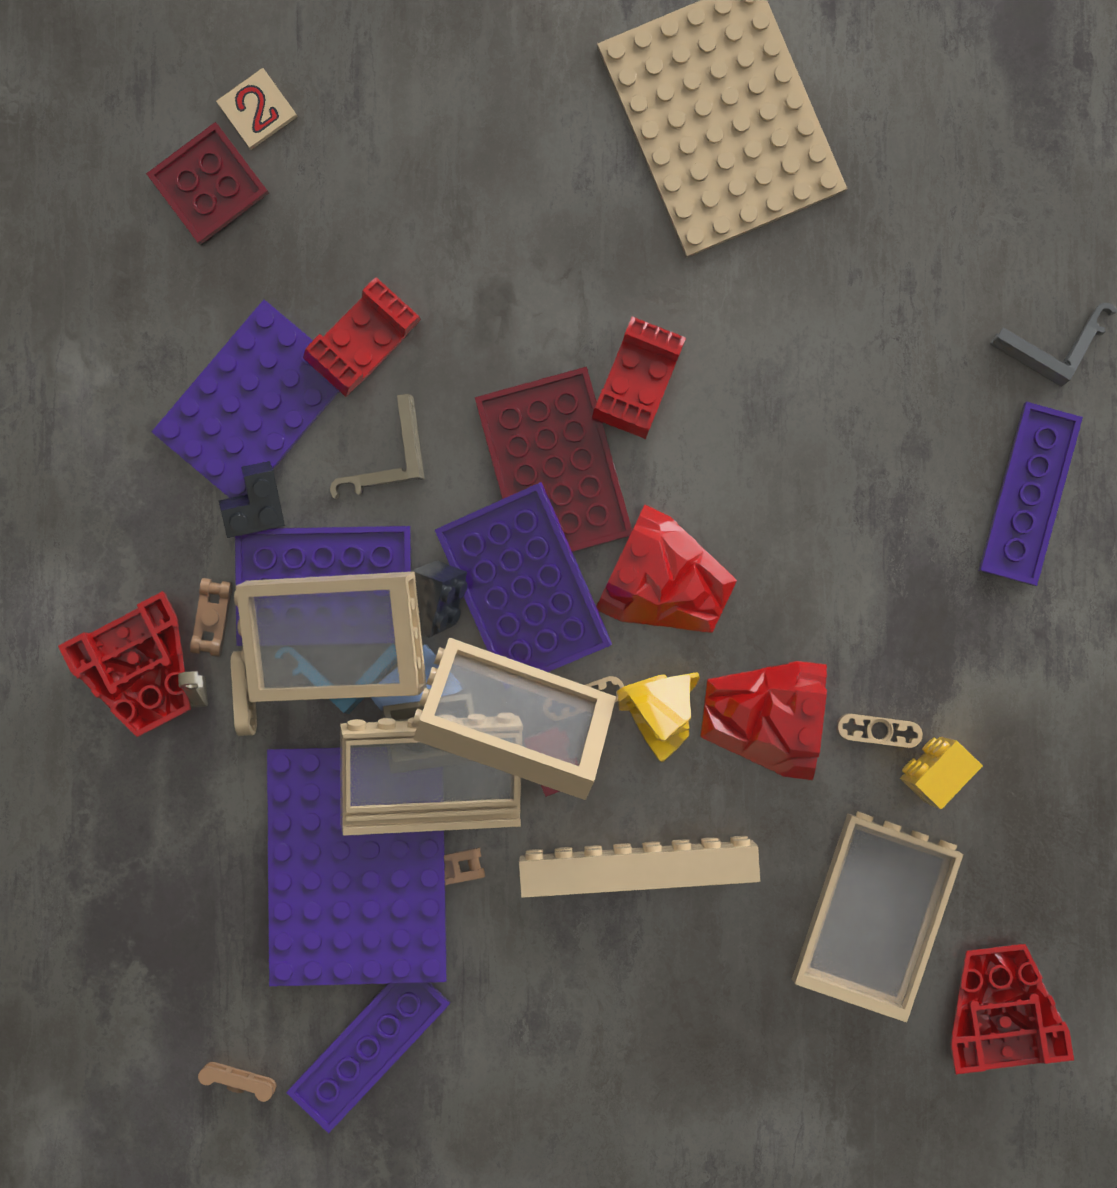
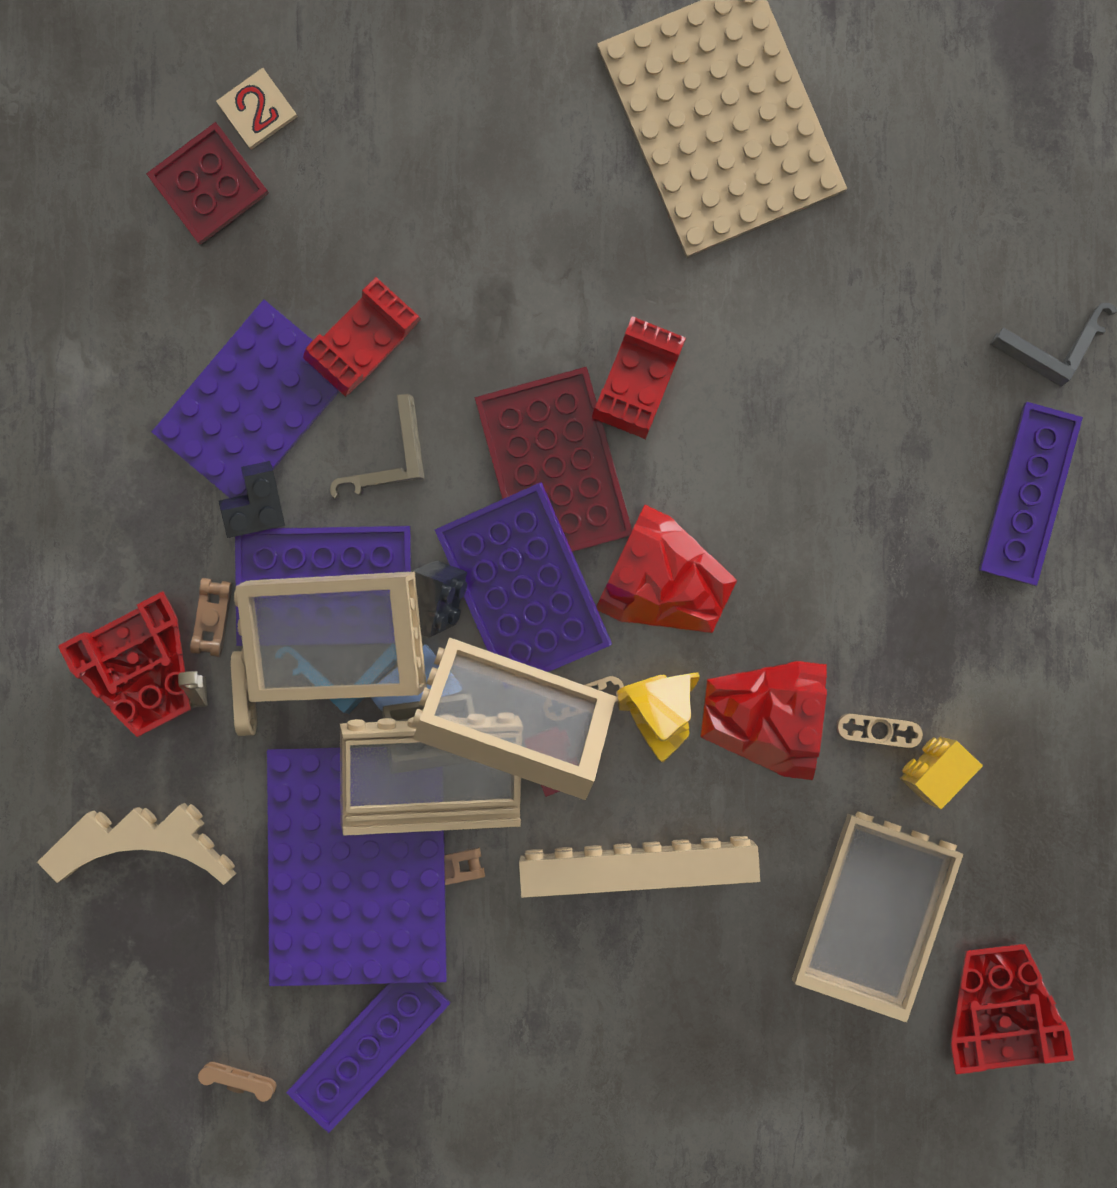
none -> tan arch [37,803,237,885]

